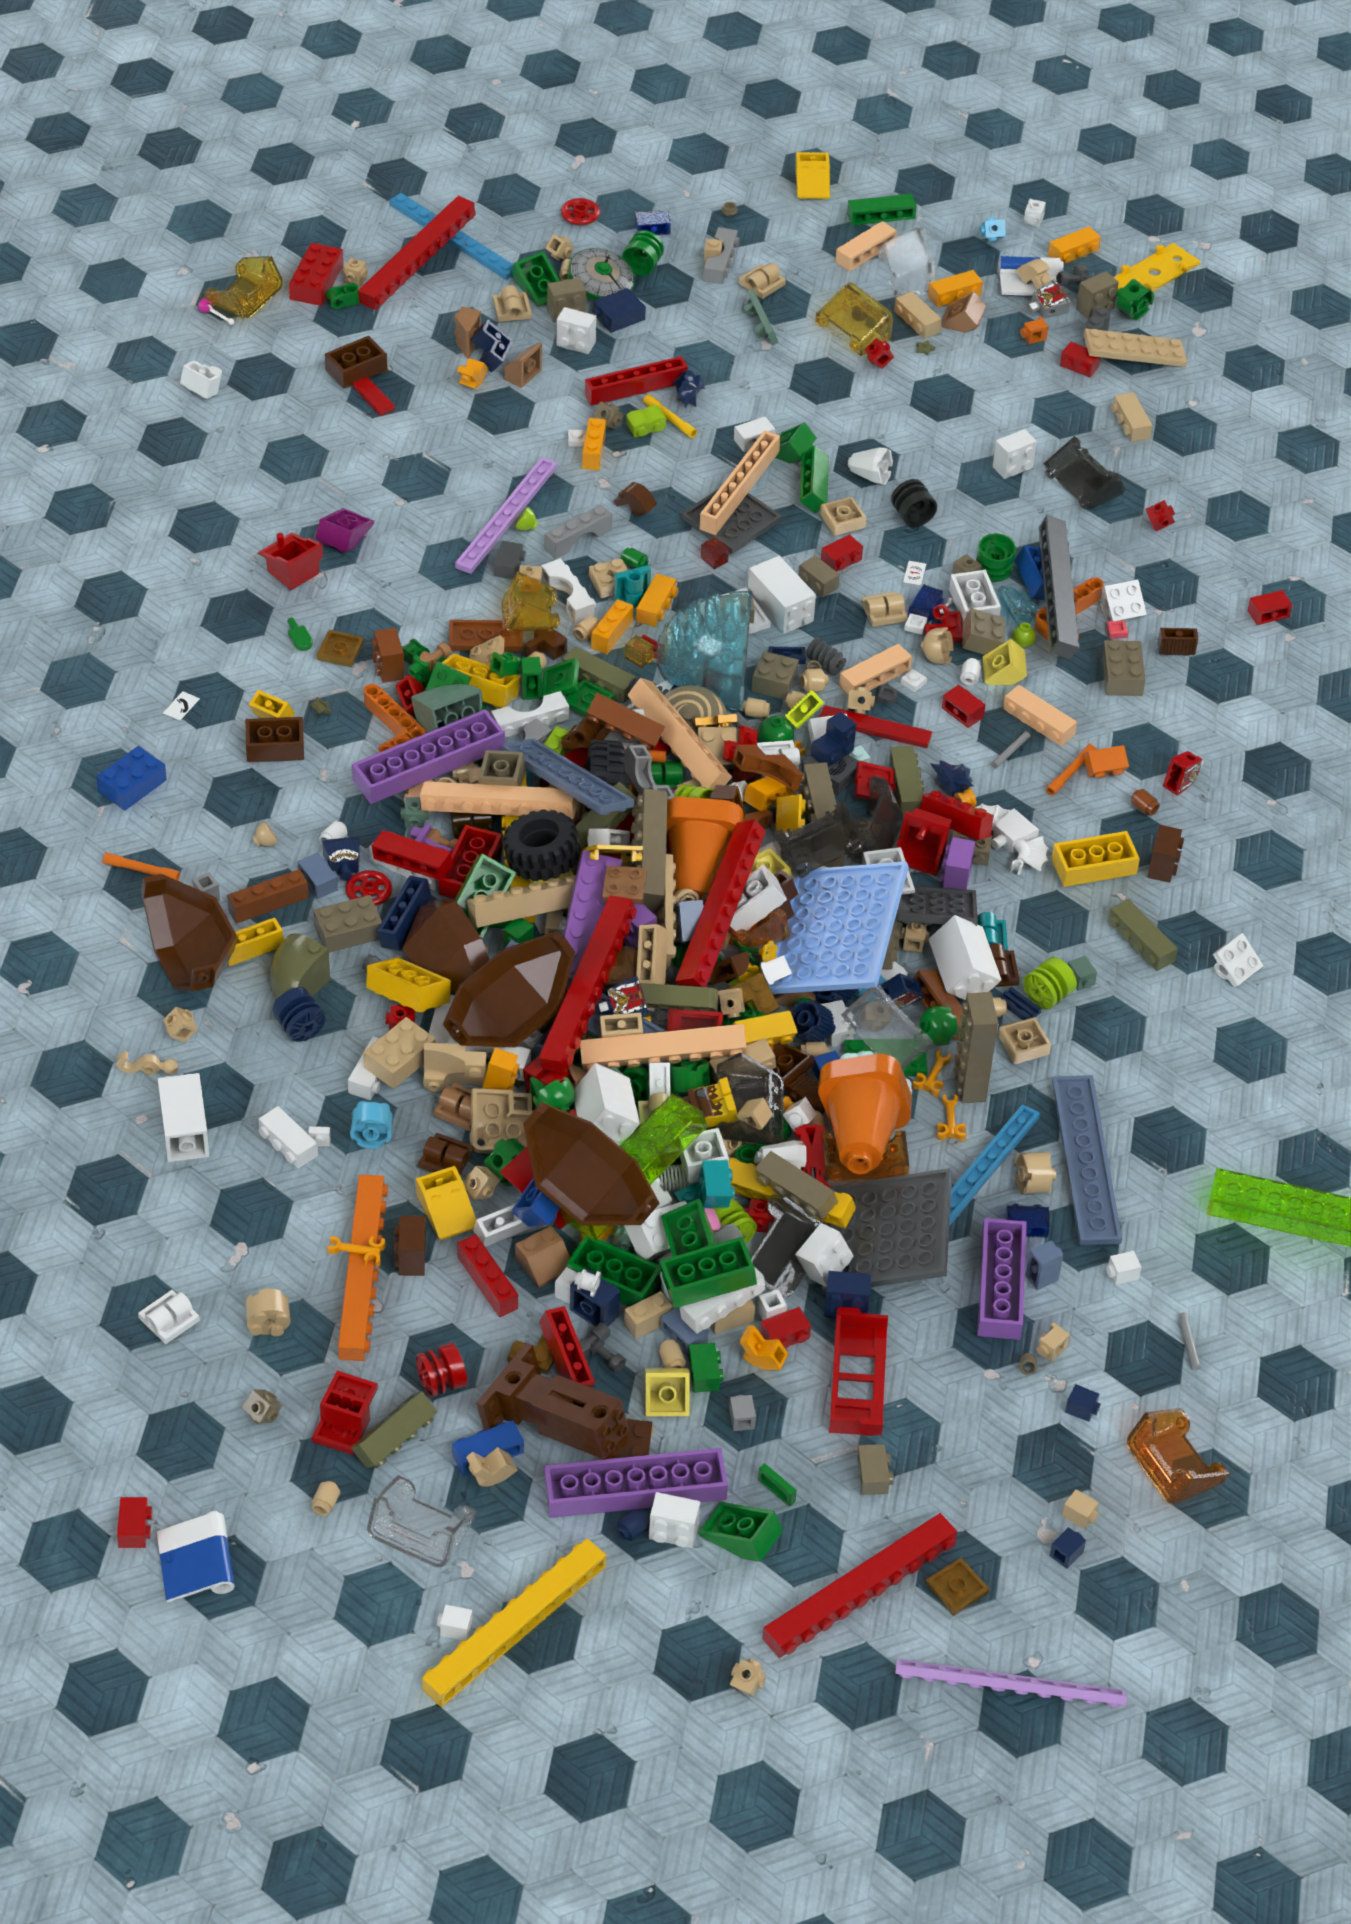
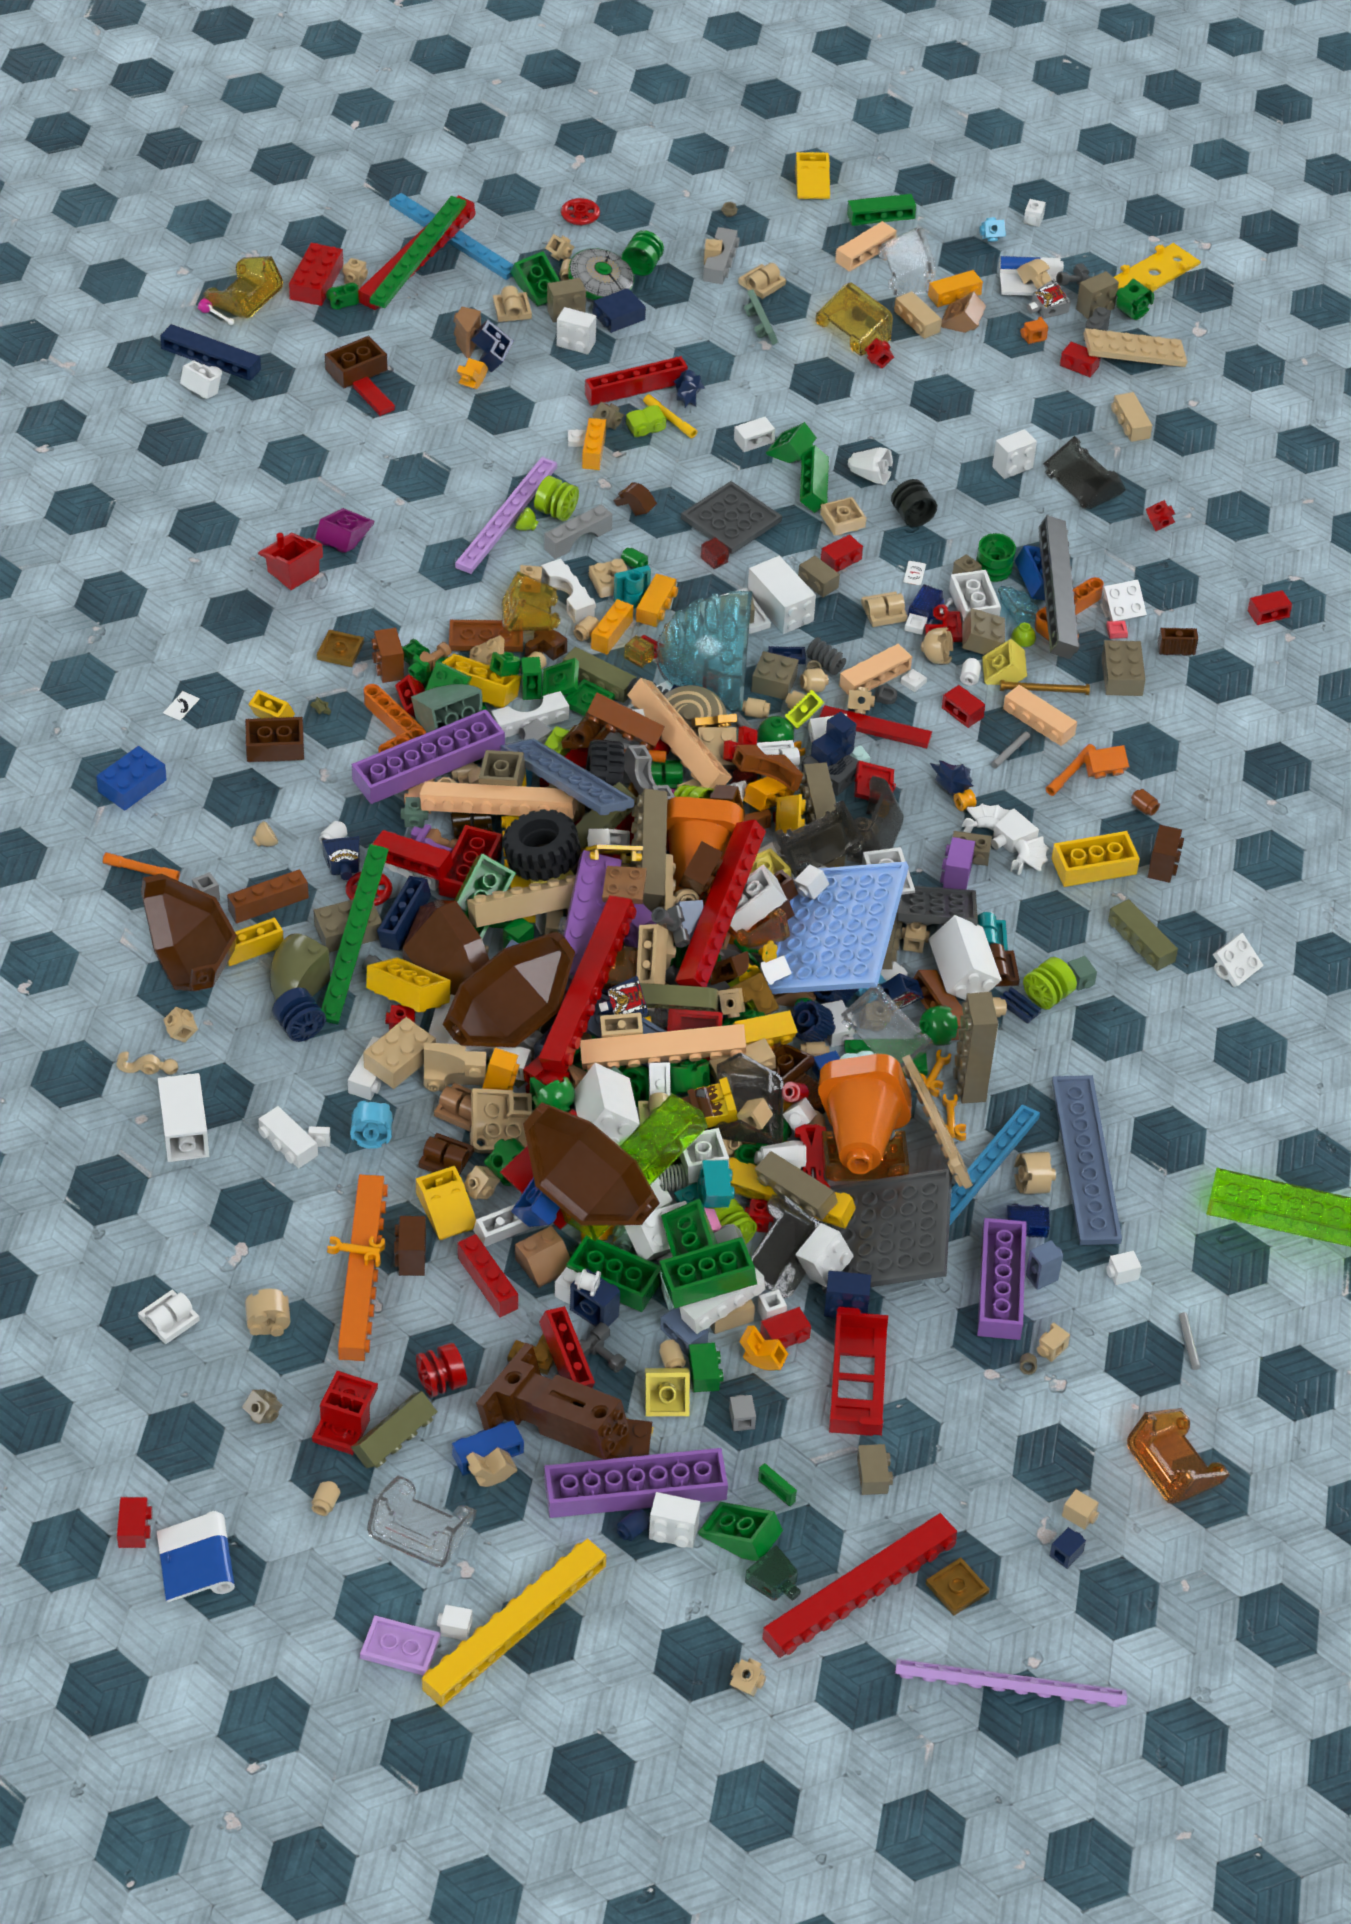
green piece [287,618,313,651] -> none
sand blue brick [298,853,339,899] -> none
dark grey brick [494,540,526,580] -> none
medium nougat slope [504,342,542,388] -> none
tan brick [624,1291,673,1339] -> none
clear blue brick [635,210,671,235] -> none
light nougat brick [700,430,780,535] -> none
olive brick [889,746,924,815] -> none
red piece [896,808,952,876] -> none
olive piece [916,340,935,356] -> none
red brick [920,791,994,840] -> none
tan brick [998,1018,1051,1064] -> none
light orange brick [1048,226,1101,264] -> none
dark blue brick [1065,1384,1101,1422] -> none
red torso [1163,751,1203,796] -> none
none -> dark blue brick [160,324,261,381]
none -> green plate [321,844,389,1025]
none -> lavender plate [360,1616,441,1675]
none -> green plate [370,196,466,309]
none -> lime wheel [534,475,579,521]
none -> dark grey bar [651,905,690,948]
none -> reddish brown brick [679,841,723,897]
none -> clear green torso [745,1545,801,1601]
none -> red brick [782,1082,809,1103]
none -> white brick [794,864,829,900]
none -> tan wing [902,1055,973,1189]
none -> pearl gold bar [1000,680,1090,695]

